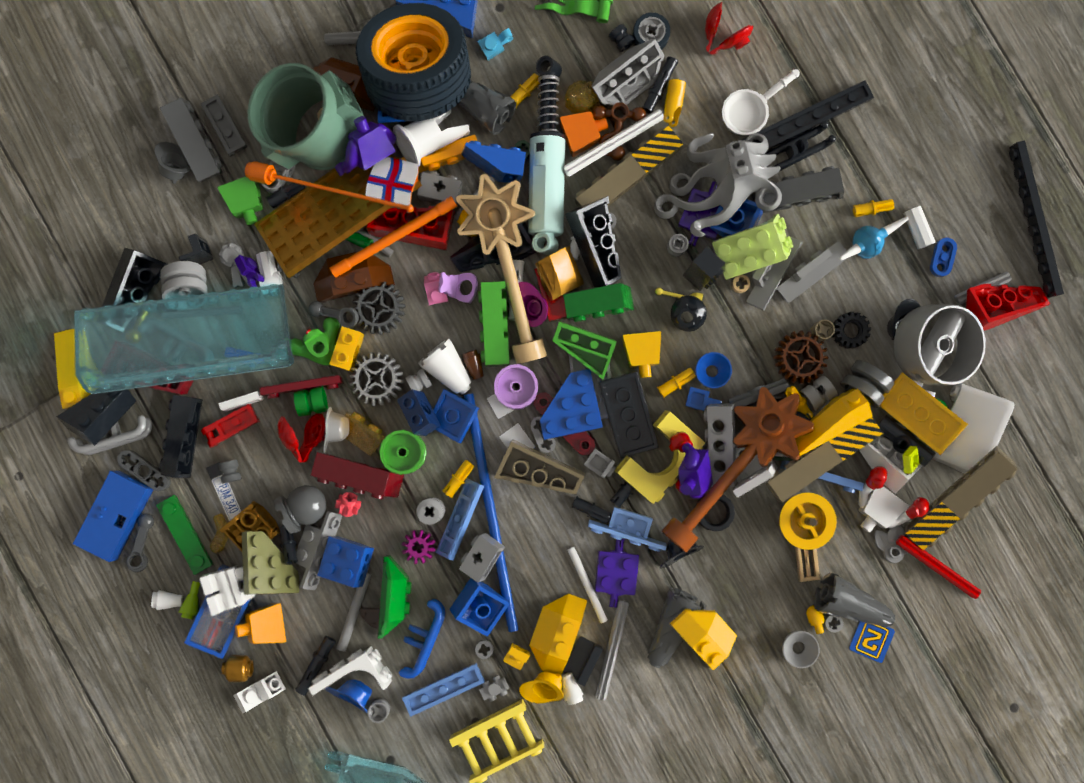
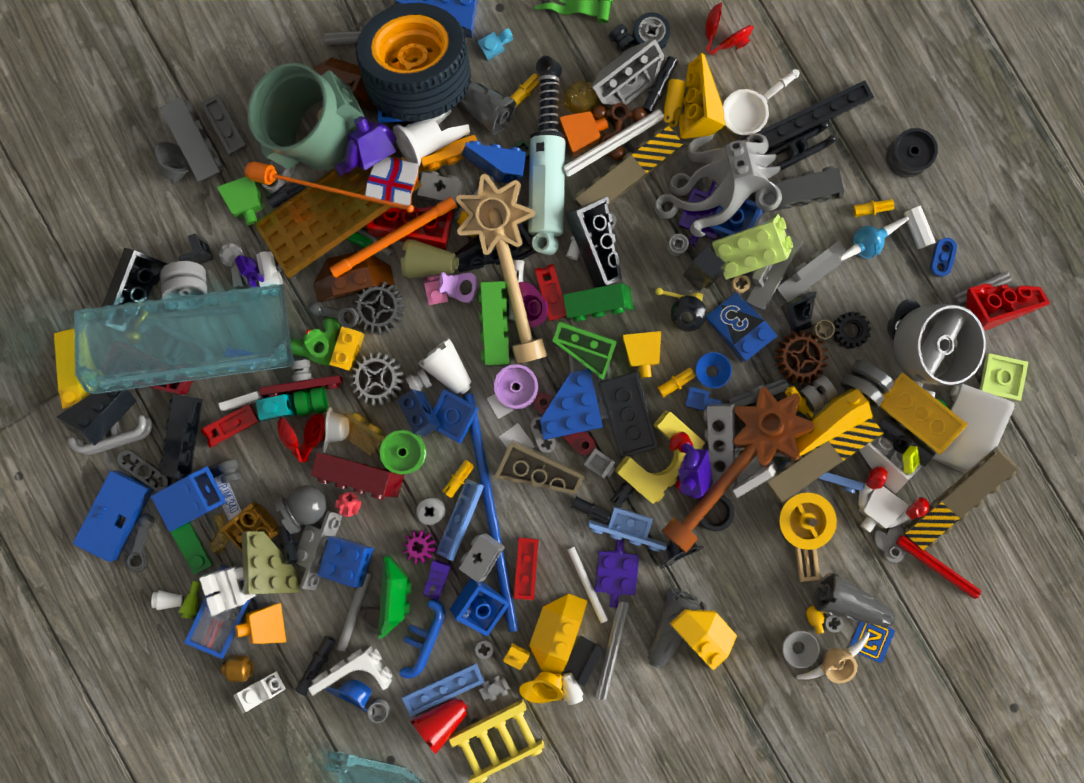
reddish brown cone [462,349,484,380] -> none
pearl gold slope [535,246,584,301] -> none
black plate [1009,140,1064,299] -> none
none -> blue slope [151,466,226,532]
none -> teal torso [256,395,298,423]
none -> light grey wheel [290,360,313,382]
none -> olive cone [401,239,459,279]
none -> red cone [410,698,468,754]
none -> dark purple leg [423,559,452,600]
none -> red plate [514,537,539,600]
none -> yellow wedge [679,53,725,139]
none -> blue slope [706,293,777,363]
none -> black slope [781,291,817,333]
none -> tan helmet [796,632,870,683]
none -> black wheel [886,128,938,178]
none -> yellowish green plate [979,353,1028,401]

